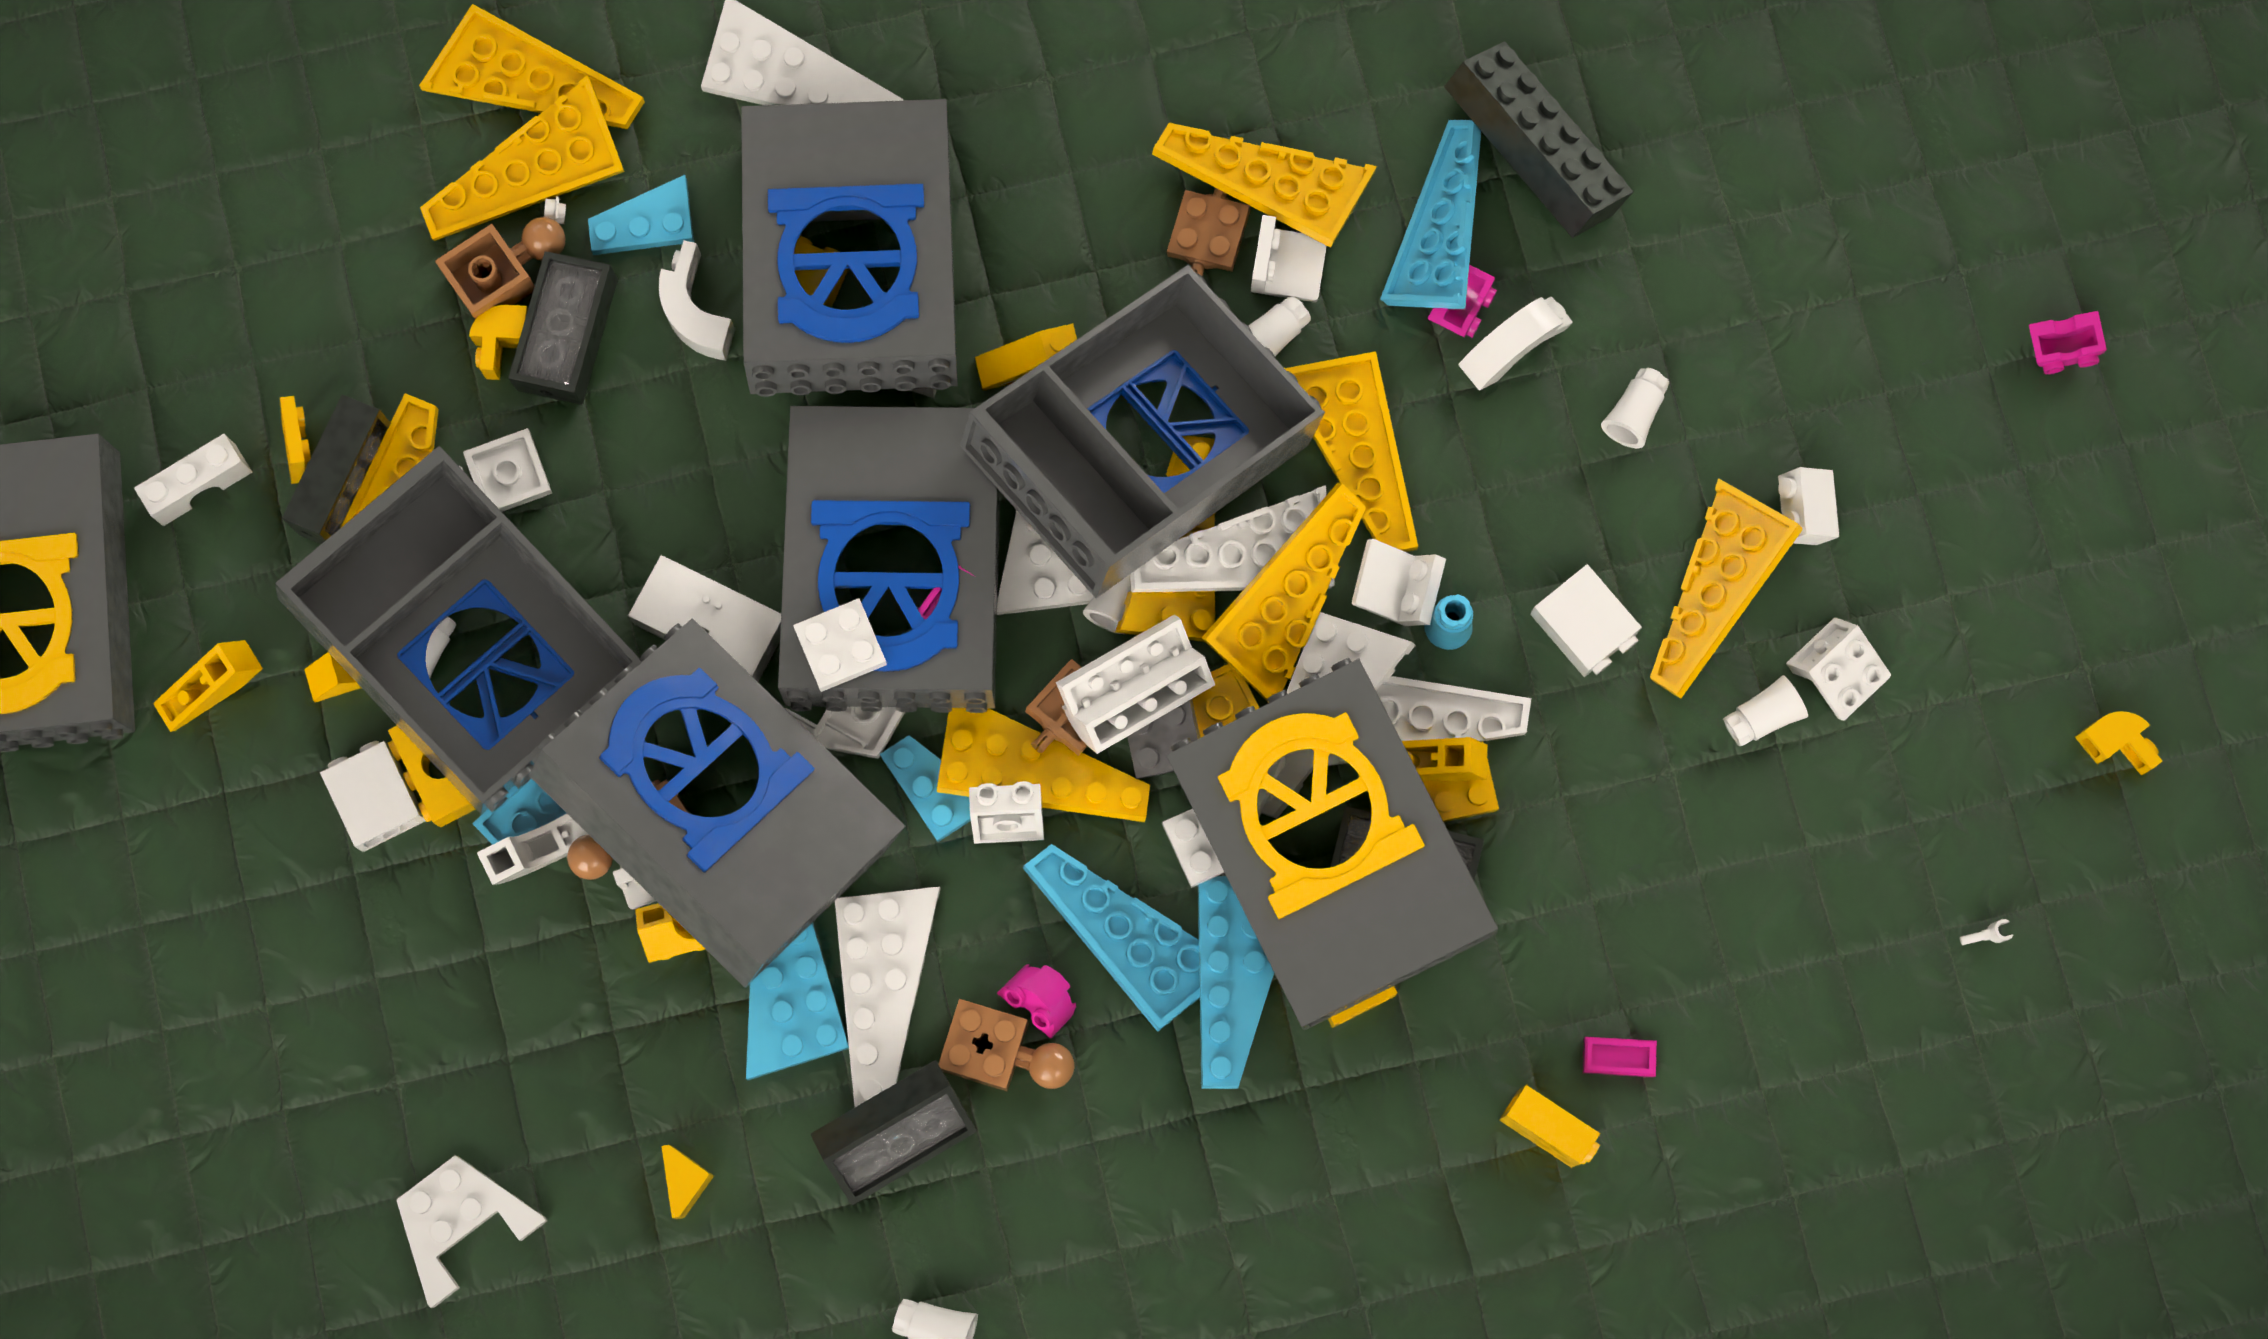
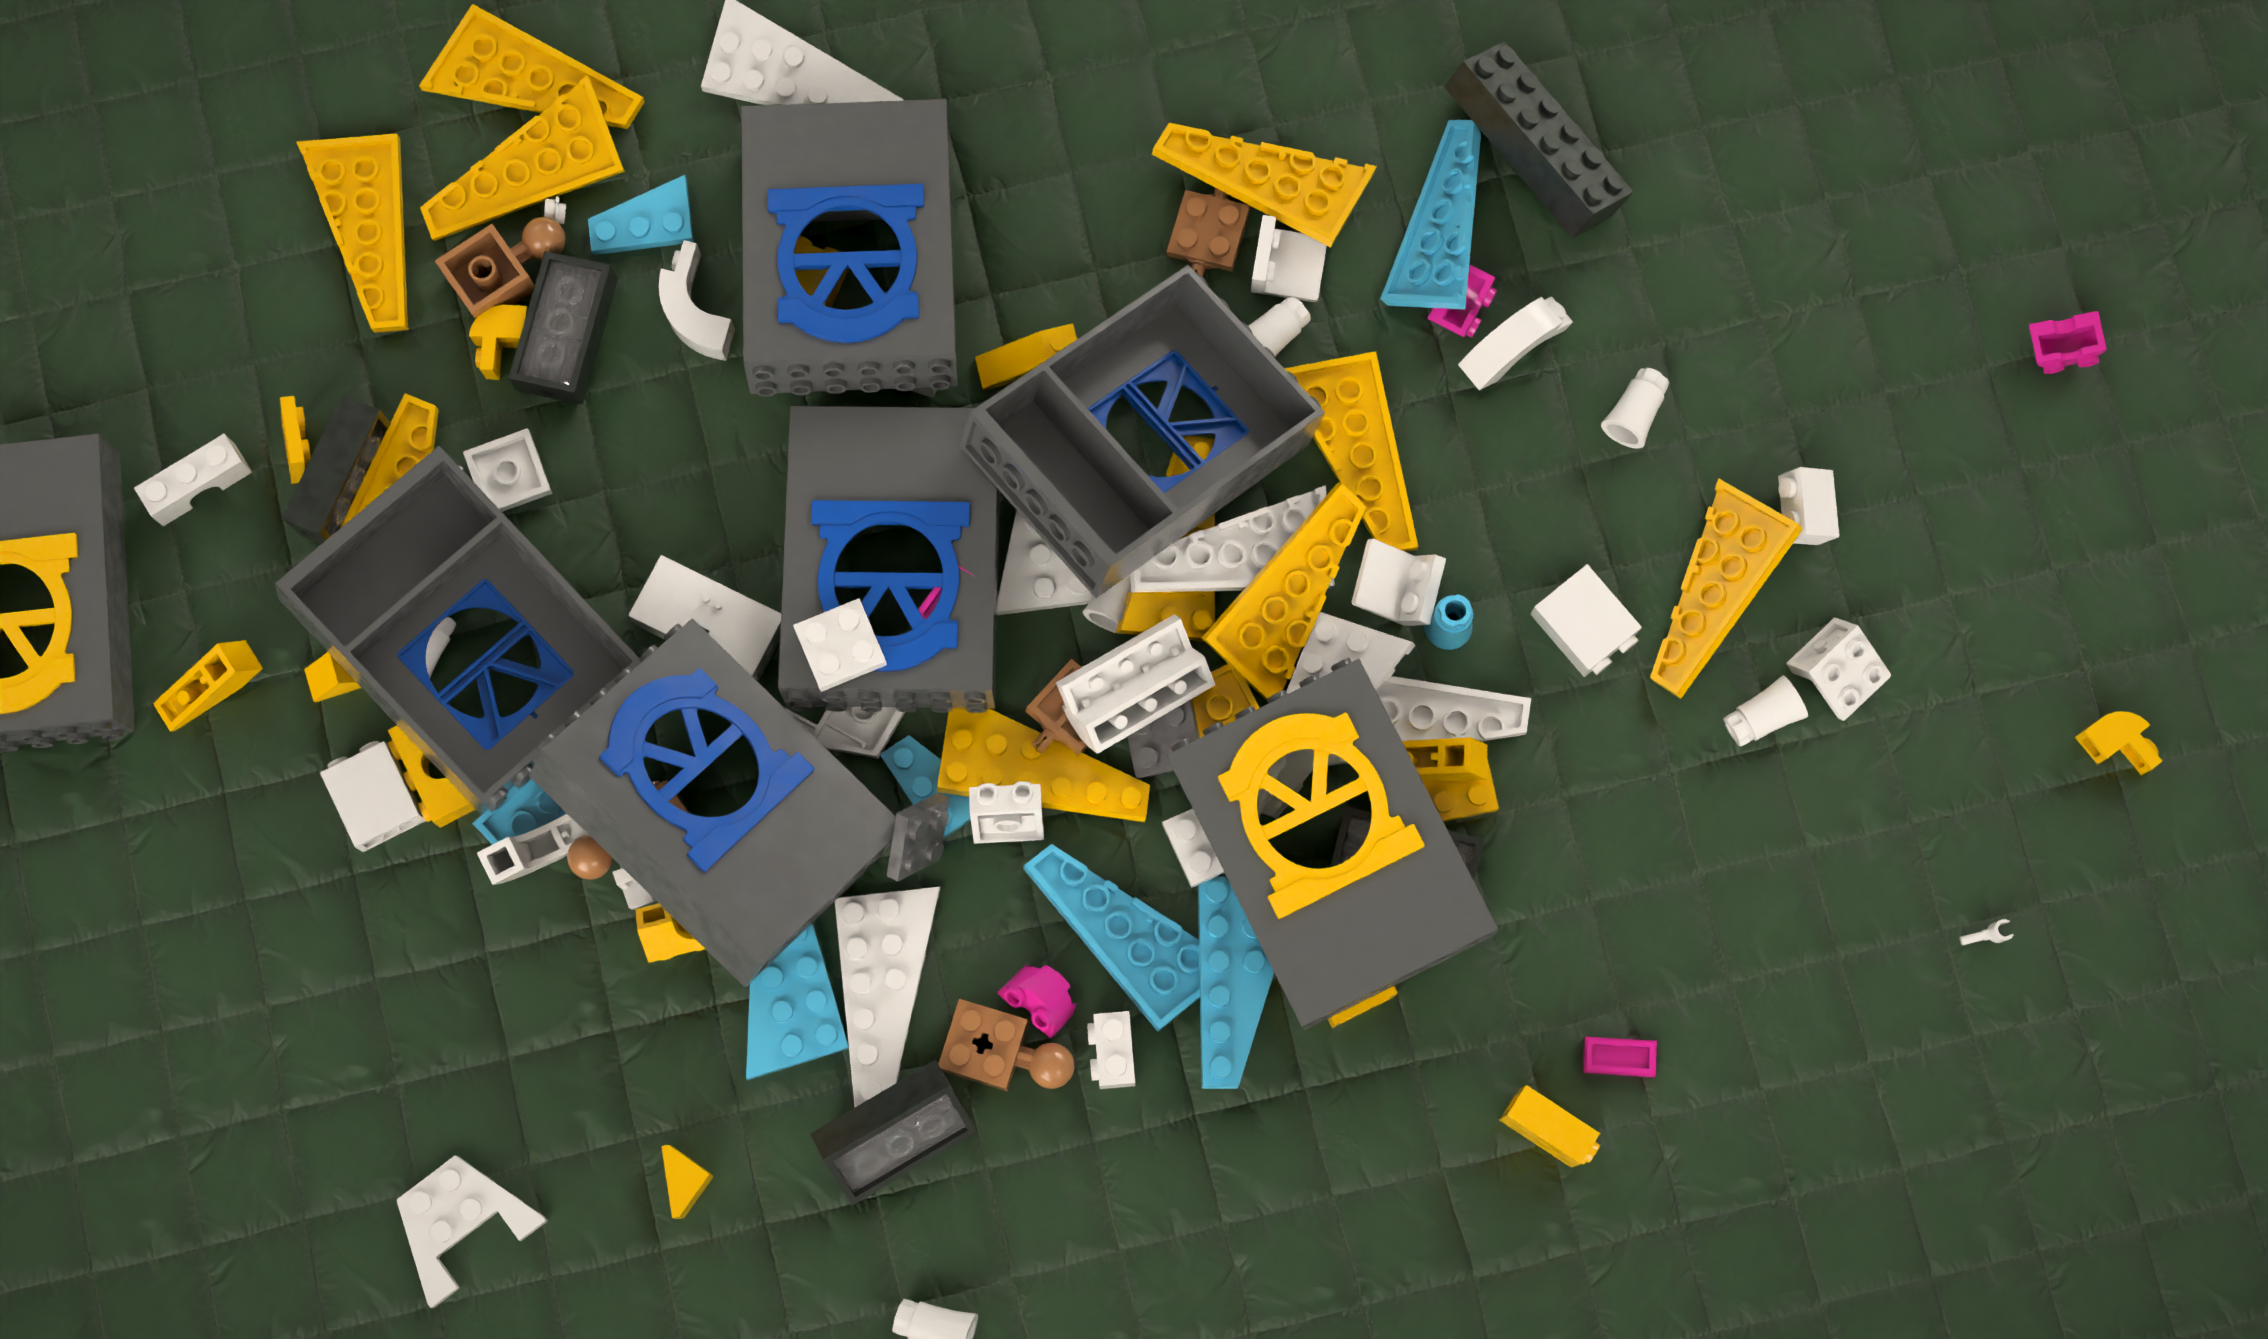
none -> yellow wing [297,134,408,333]
none -> flat silver plate [887,793,950,881]
none -> white brick [1087,1011,1135,1089]

